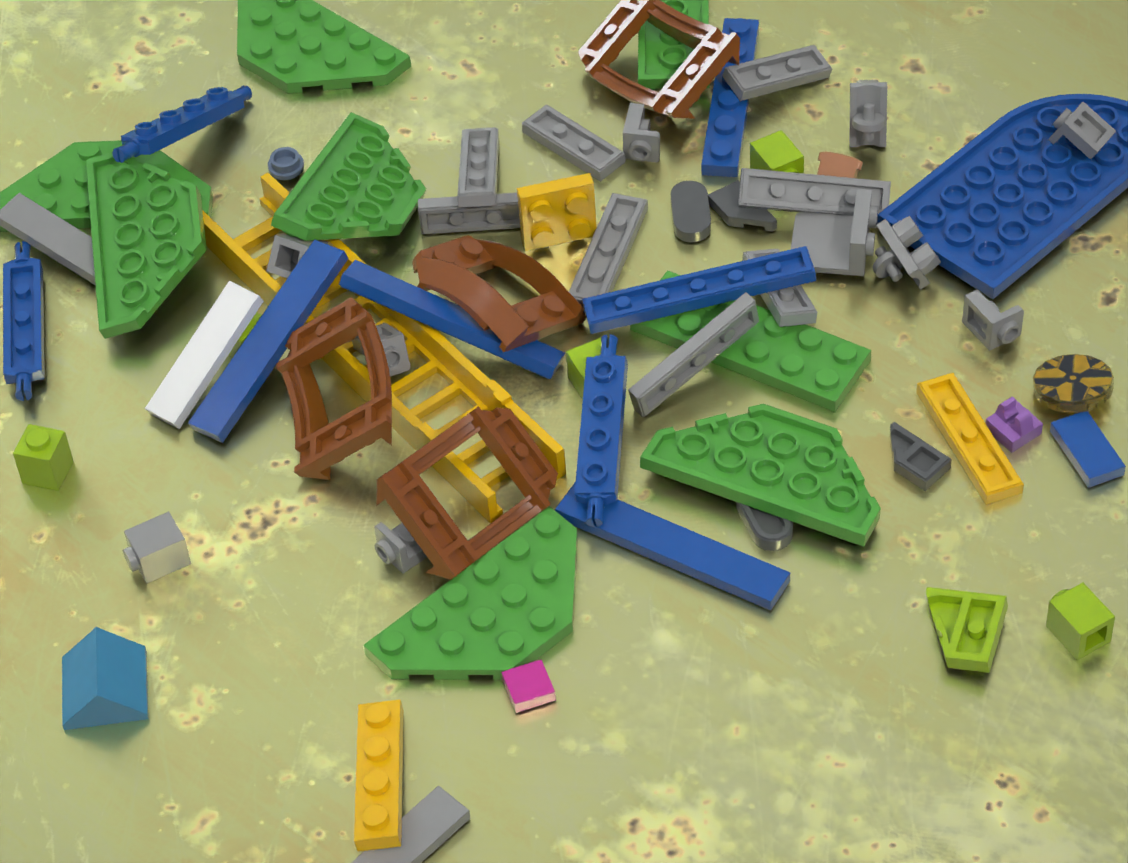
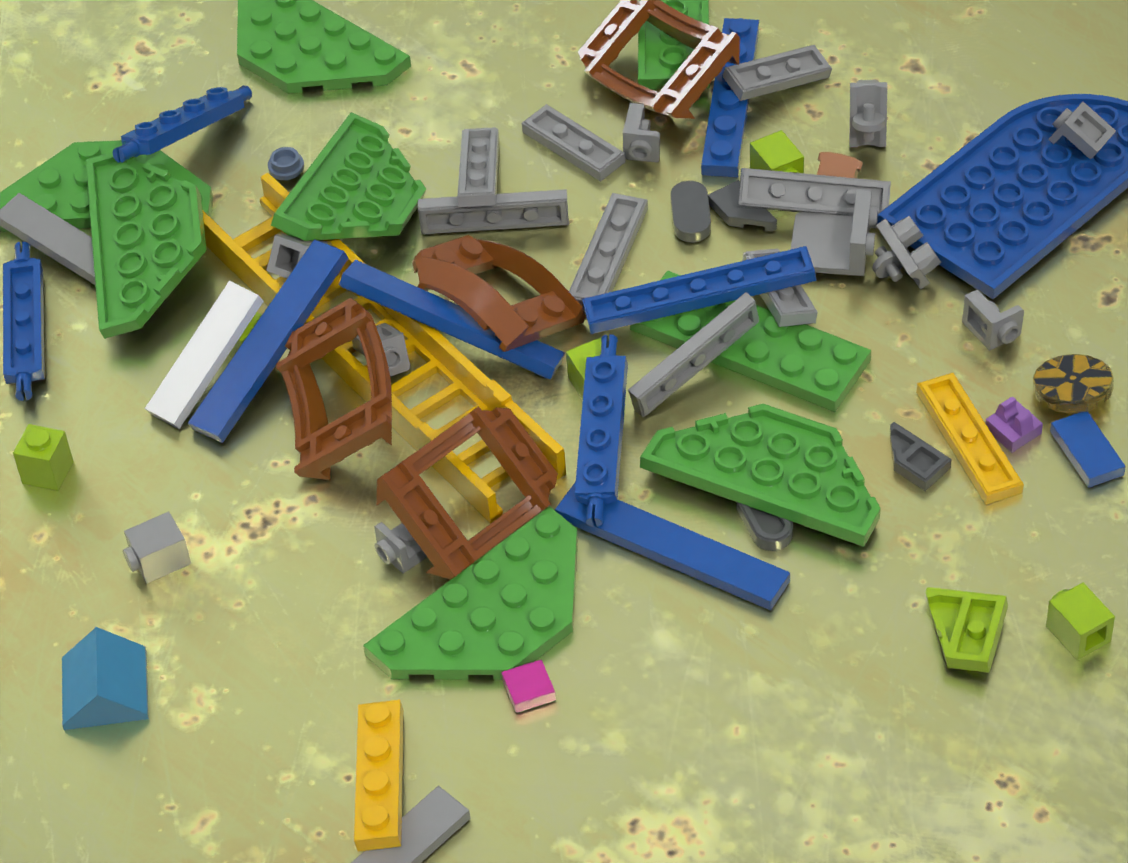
yellow plate [517,173,597,251] -> none

